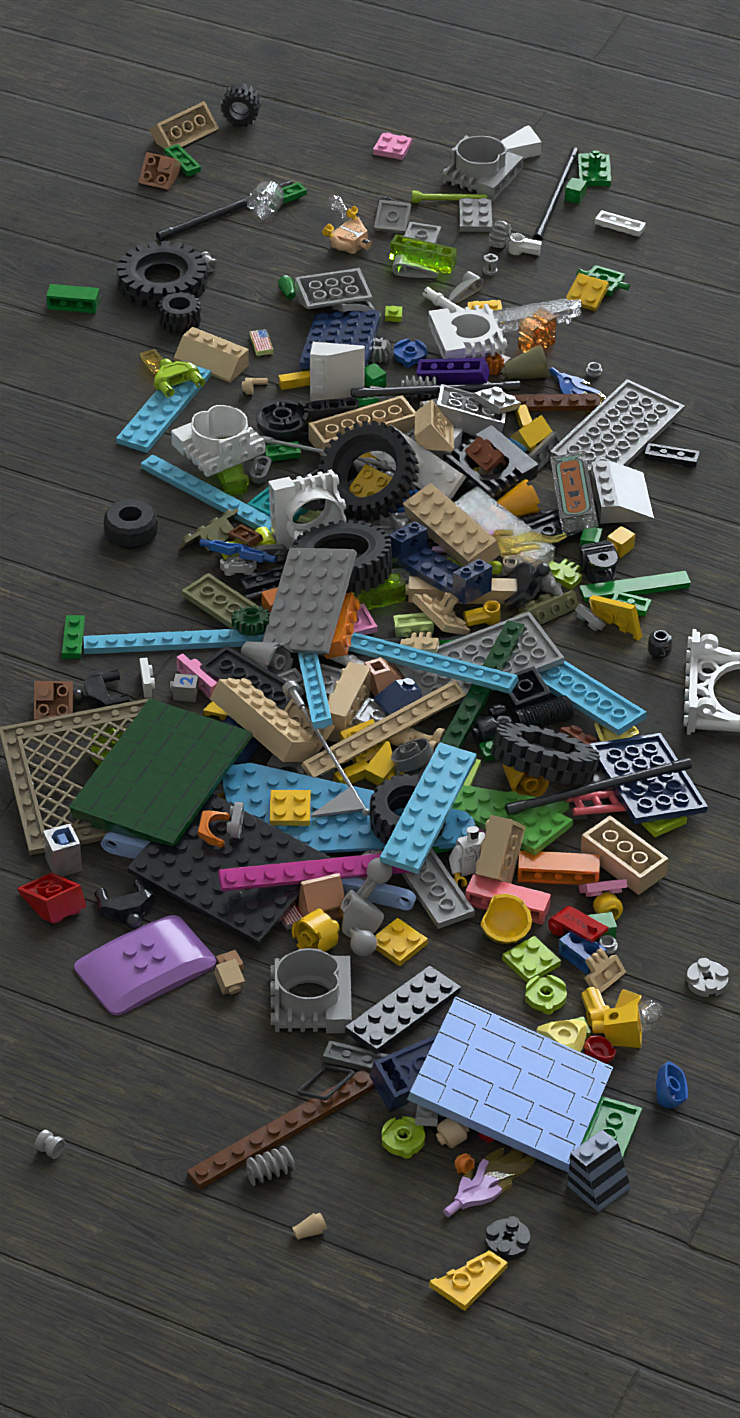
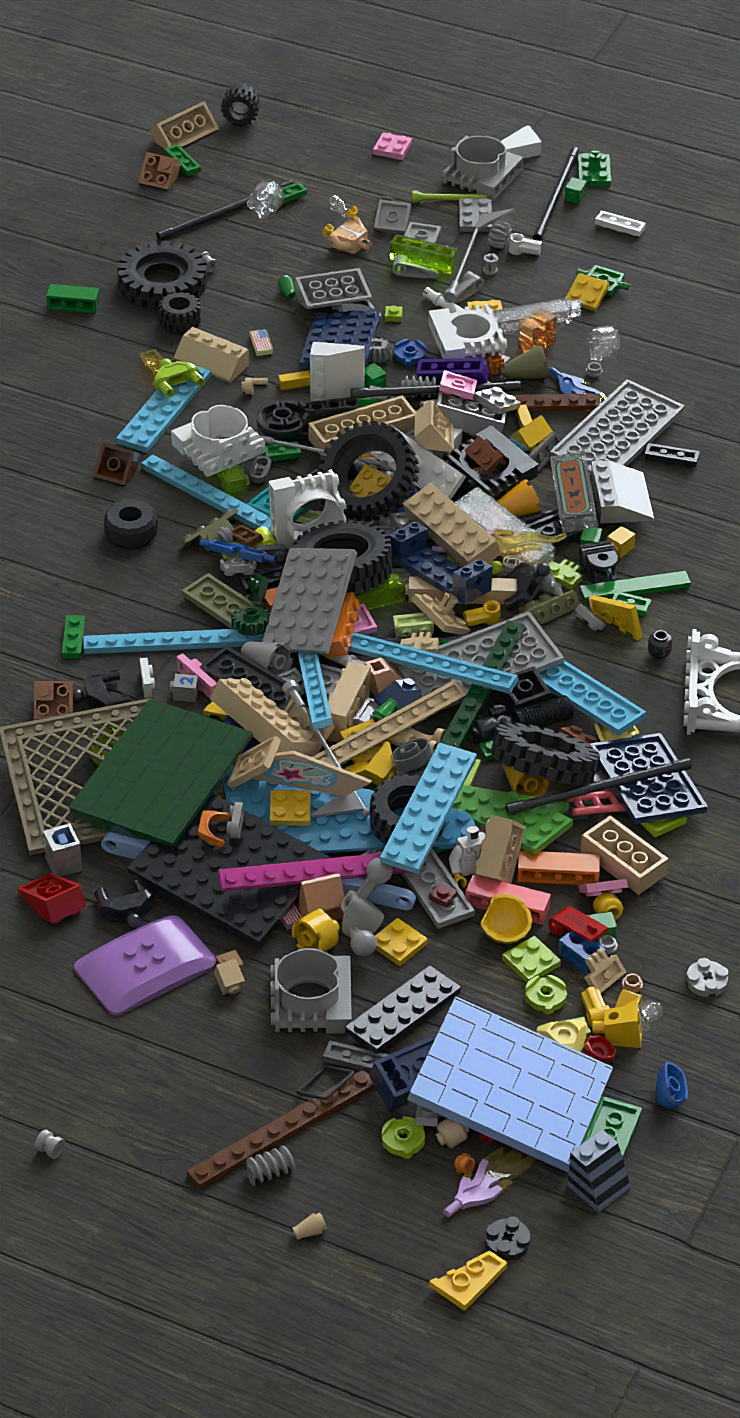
none -> reddish brown slope [93,443,142,486]
none -> light grey plate [217,526,234,542]
none -> tan piece [226,735,372,797]
none -> dark green plate [248,573,269,606]
none -> green cone [371,698,398,723]
none -> plate [429,882,457,908]
none -> bright pink plate [439,371,477,400]
none -> light grey piece [443,208,515,303]
none -> clear brick [587,325,620,361]
none -> medium nougat plate [622,974,643,993]

